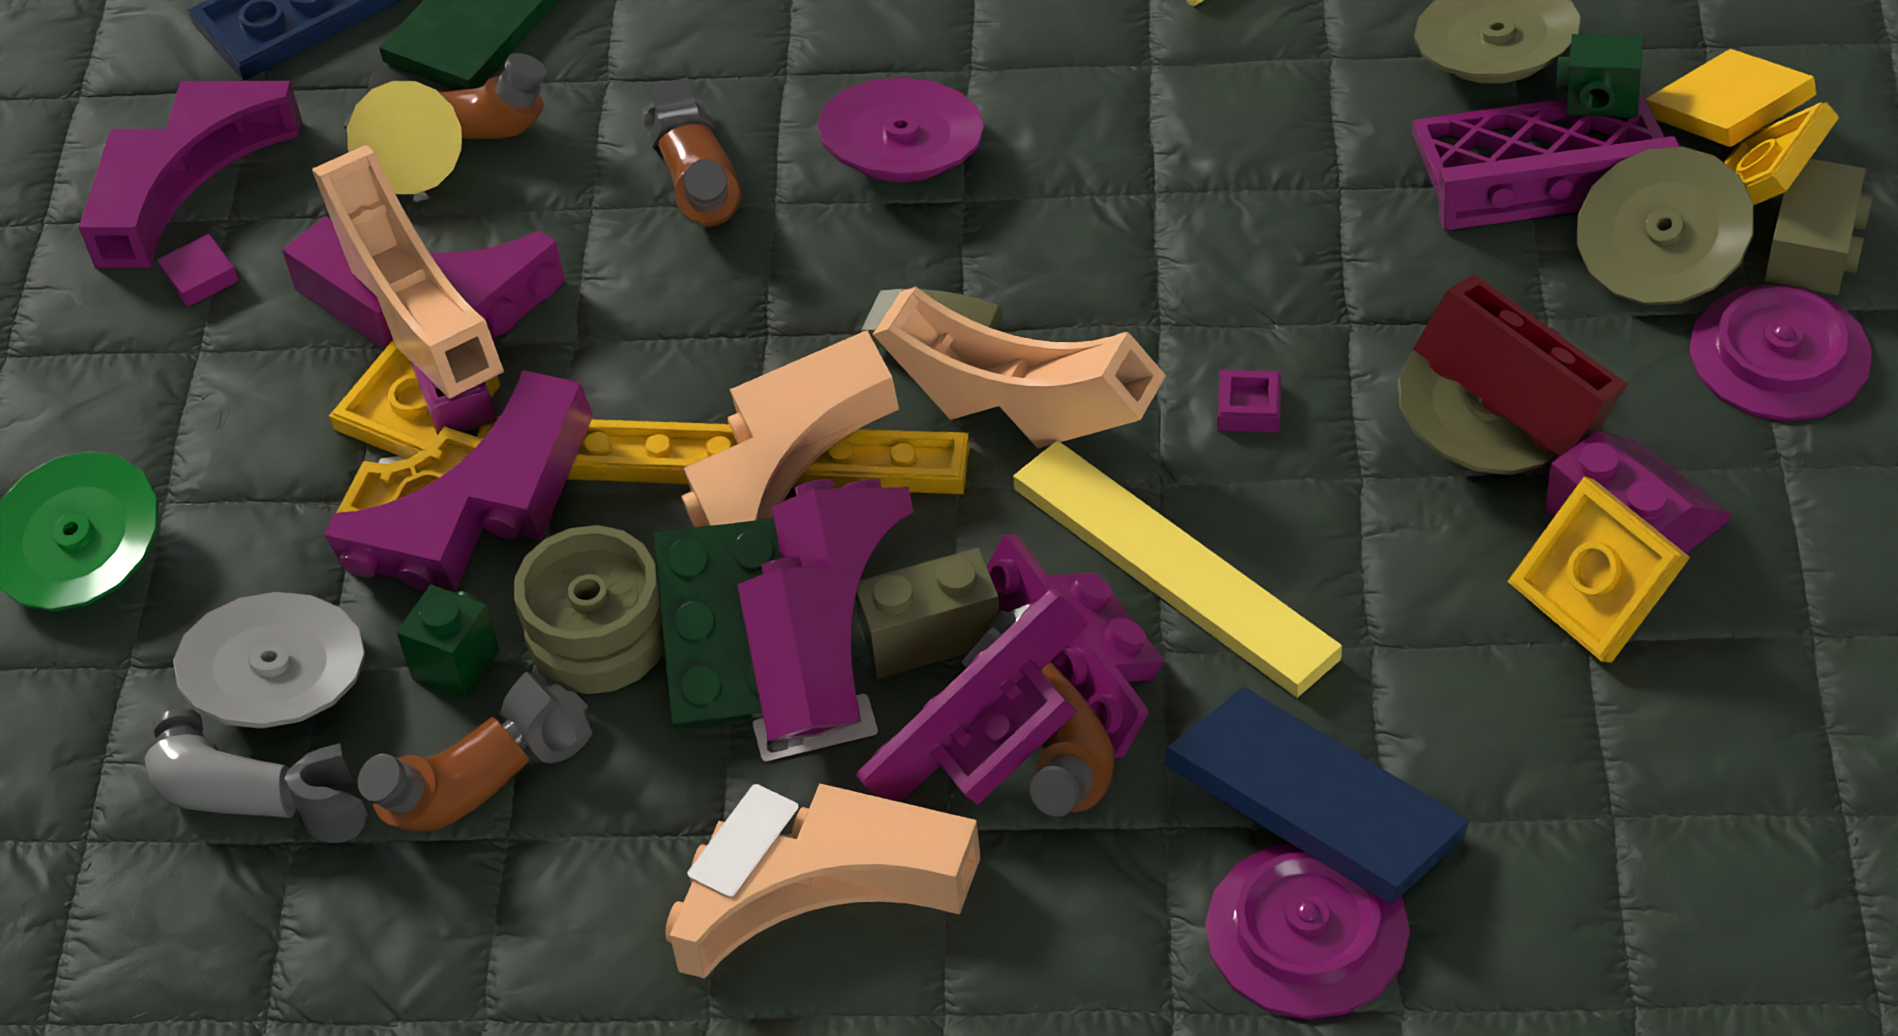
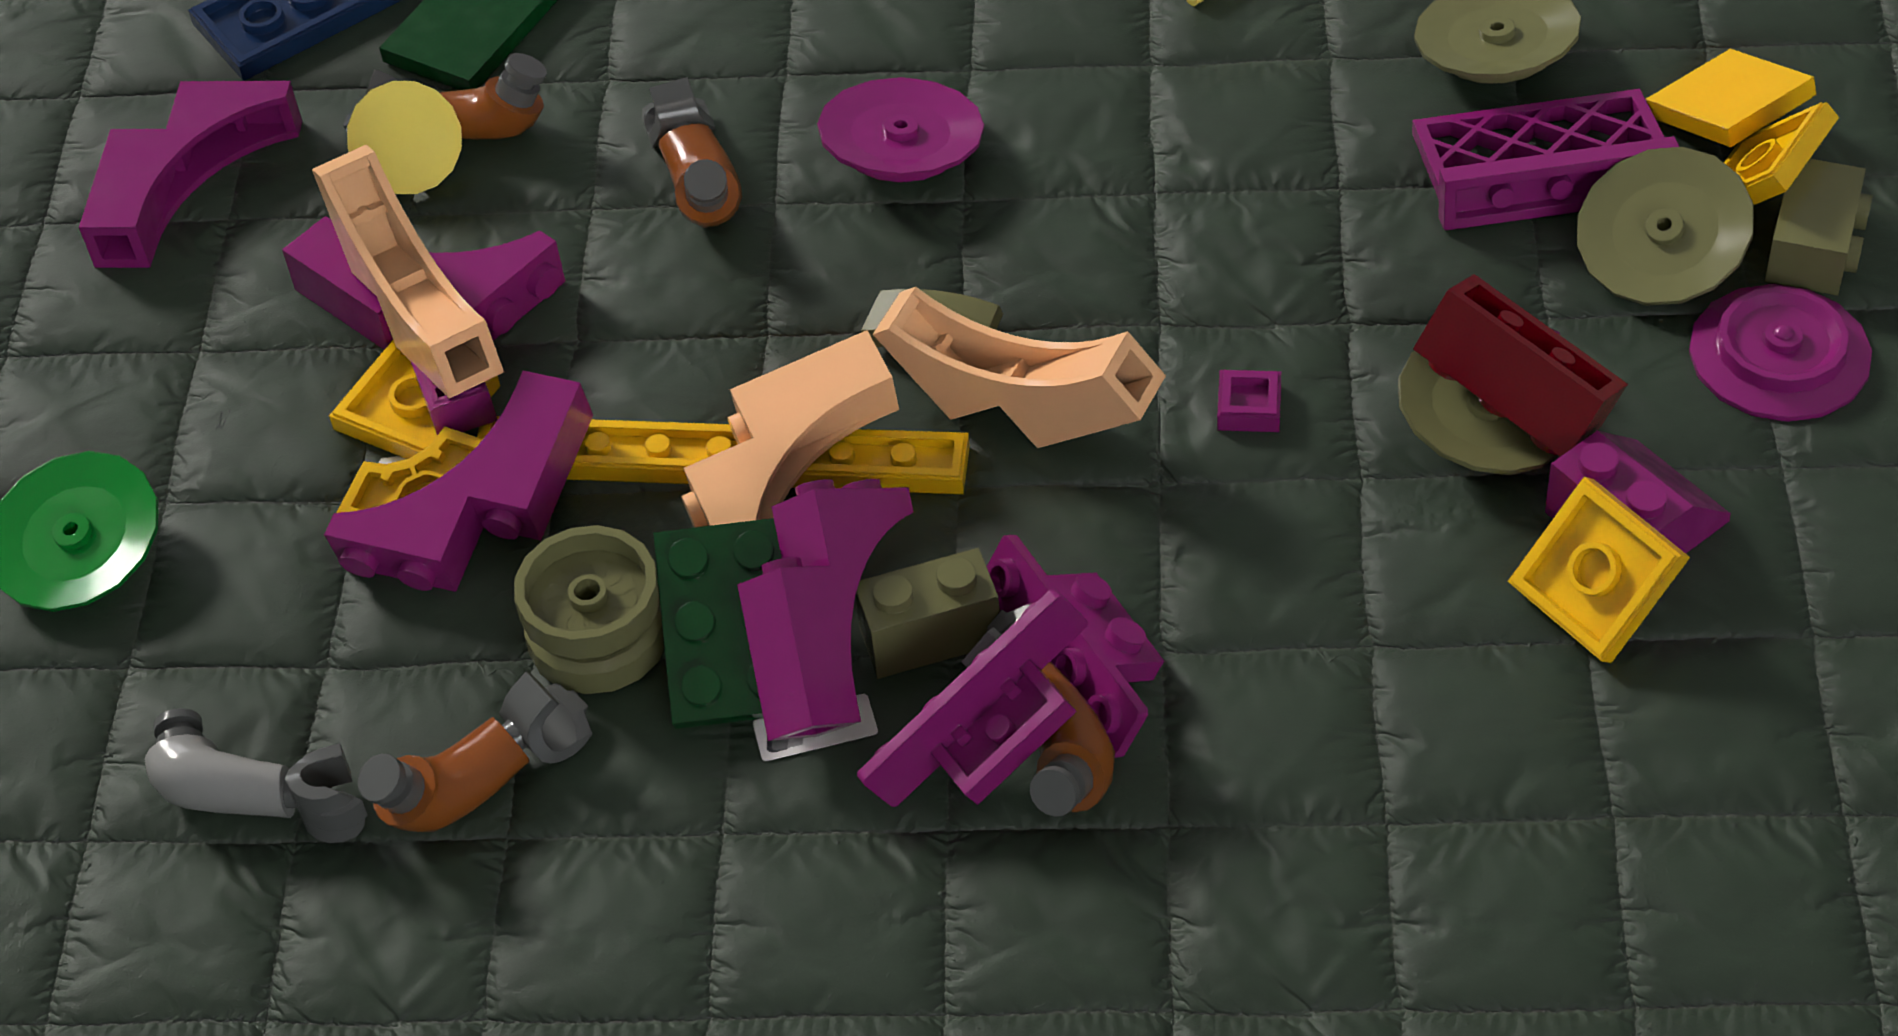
magenta tile [157,234,239,307] -> none
light grey piece [173,592,365,729] -> none
dark green brick [396,584,500,699] -> none
light nougat arch [665,783,980,979] -> none
white sticker [688,784,798,897] -> none
light yellow tile [1013,440,1342,698] -> none
dark blue tile [1163,687,1470,905] -> none
magenta piece [1205,843,1410,1020] -> none
dark green brick [1556,34,1643,118] -> none

